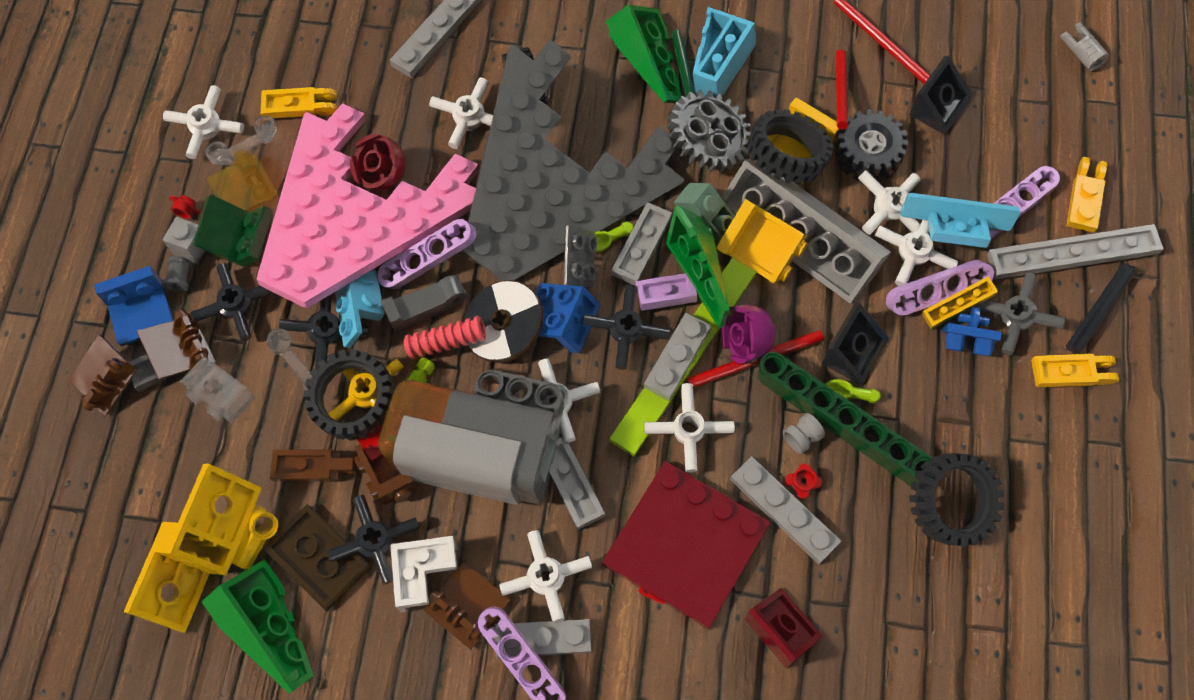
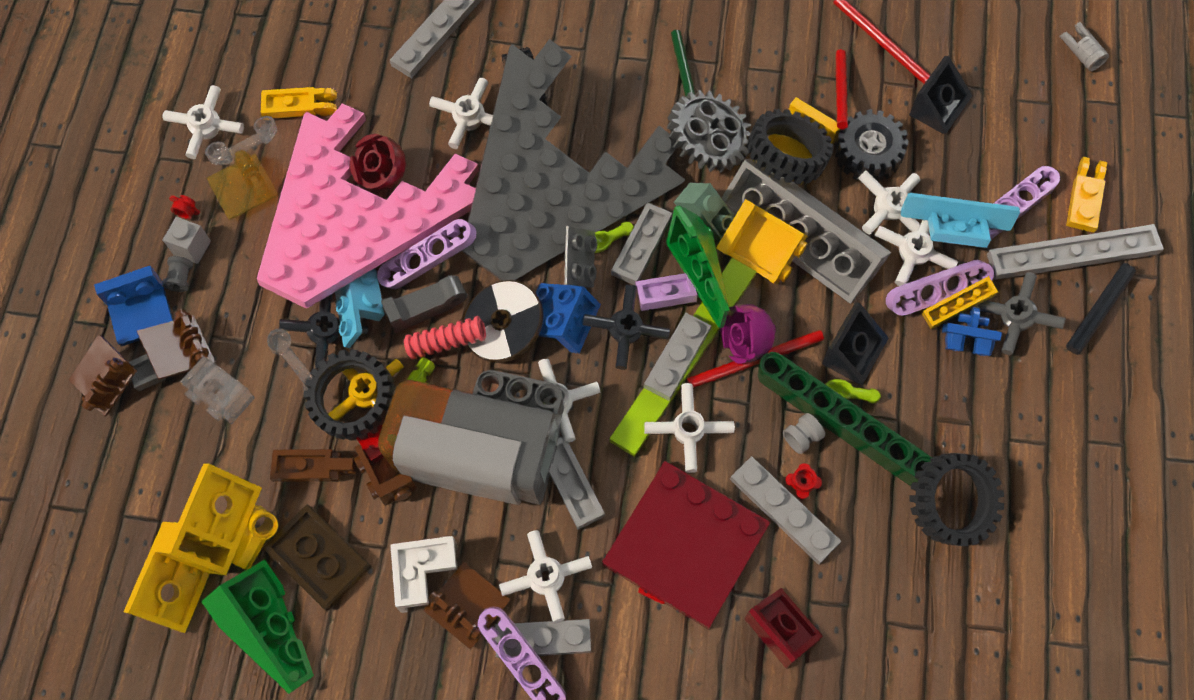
black bar [190,263,274,341] -> none
dark green bracket [193,194,273,267] -> none
black bar [327,495,420,585] -> none
green wedge [606,4,681,103] -> none
medium azure wedge [693,7,756,98] -> none
yellow hinge [1031,354,1119,387] -> none

